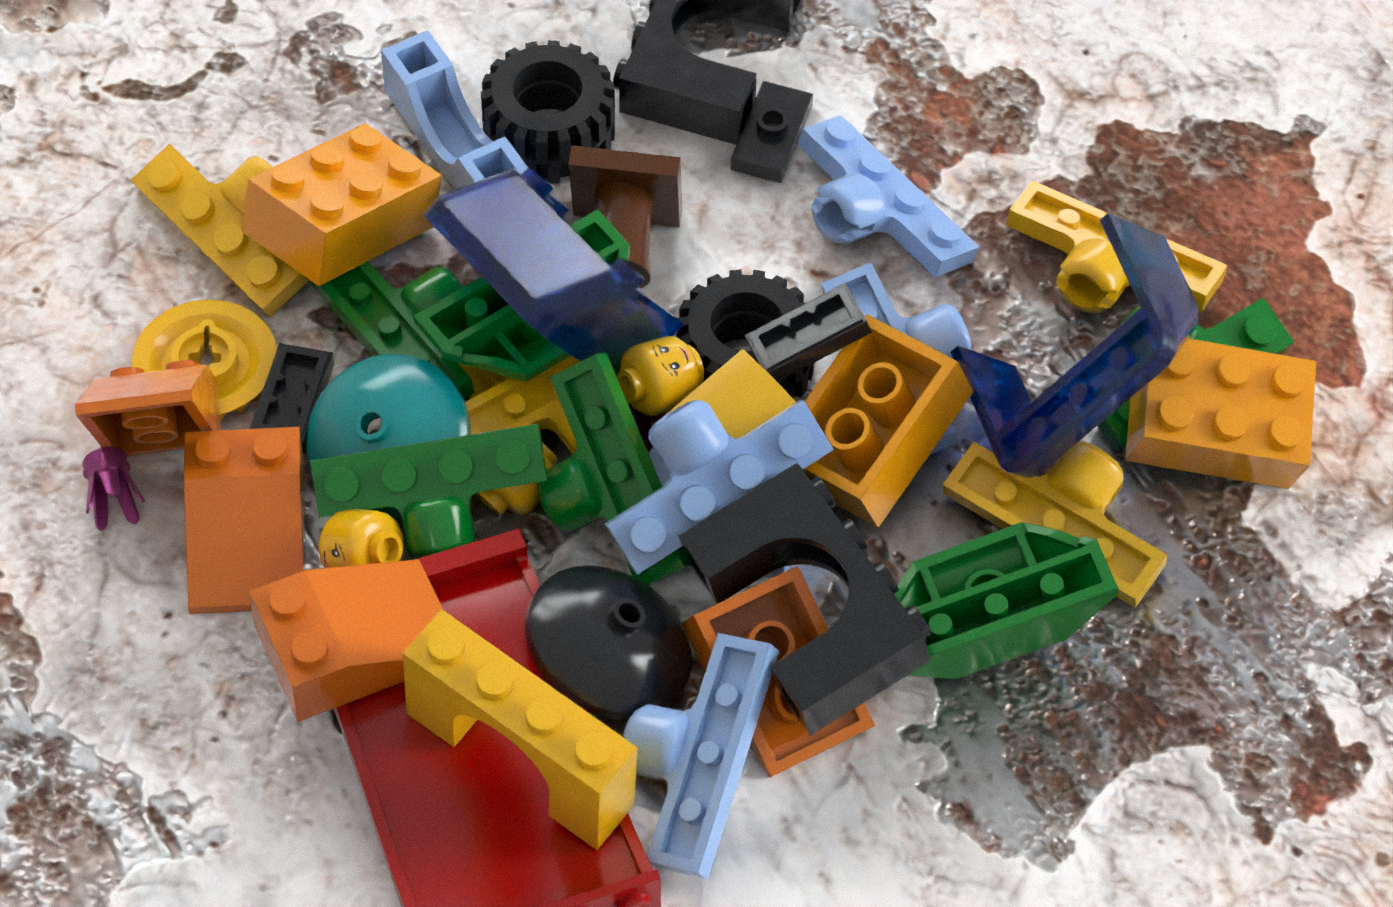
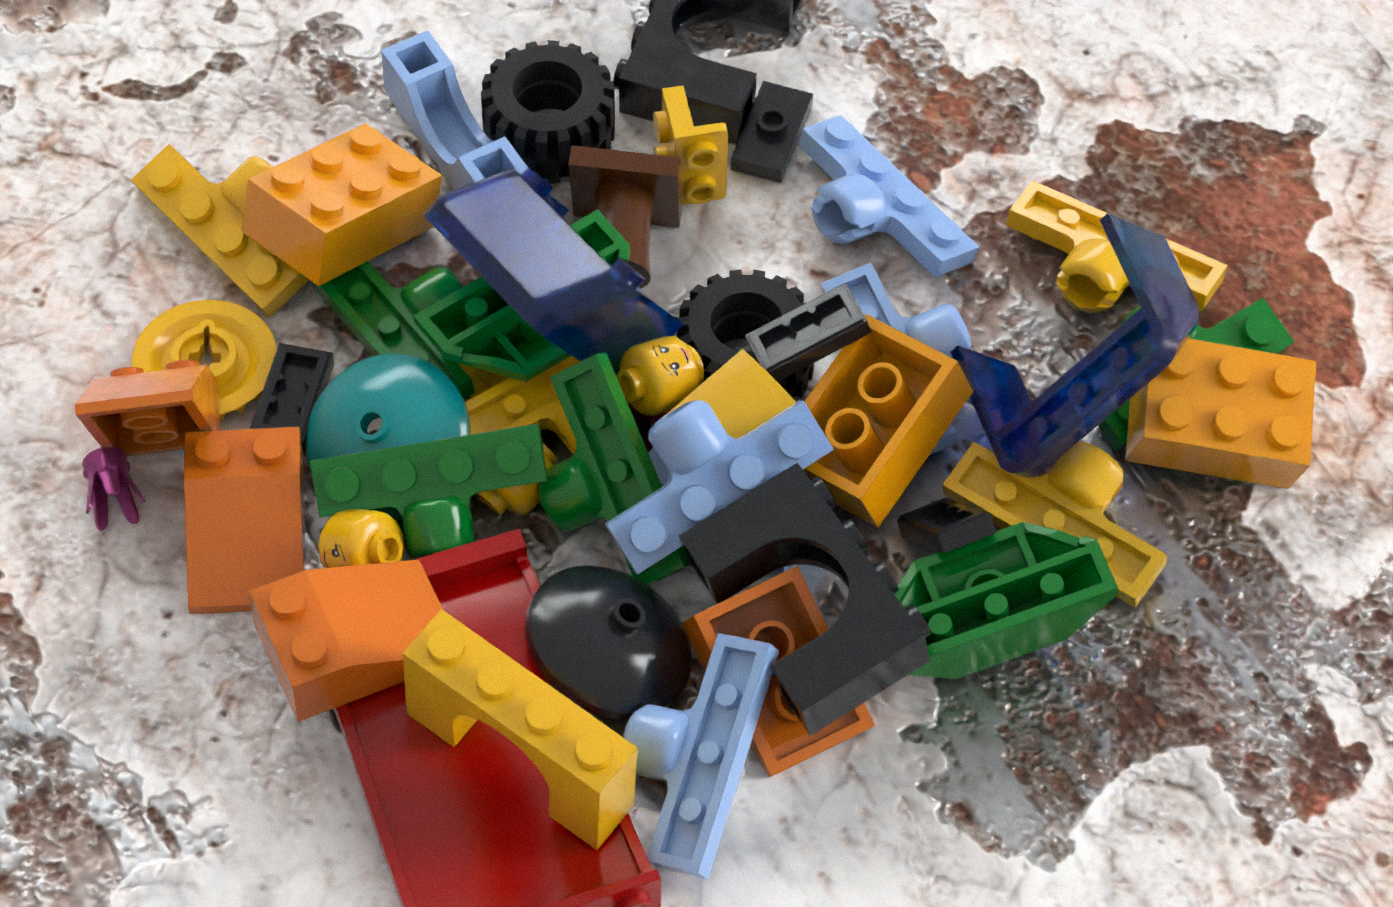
none -> yellow bracket [653,86,728,205]
none -> black plate [897,498,996,553]

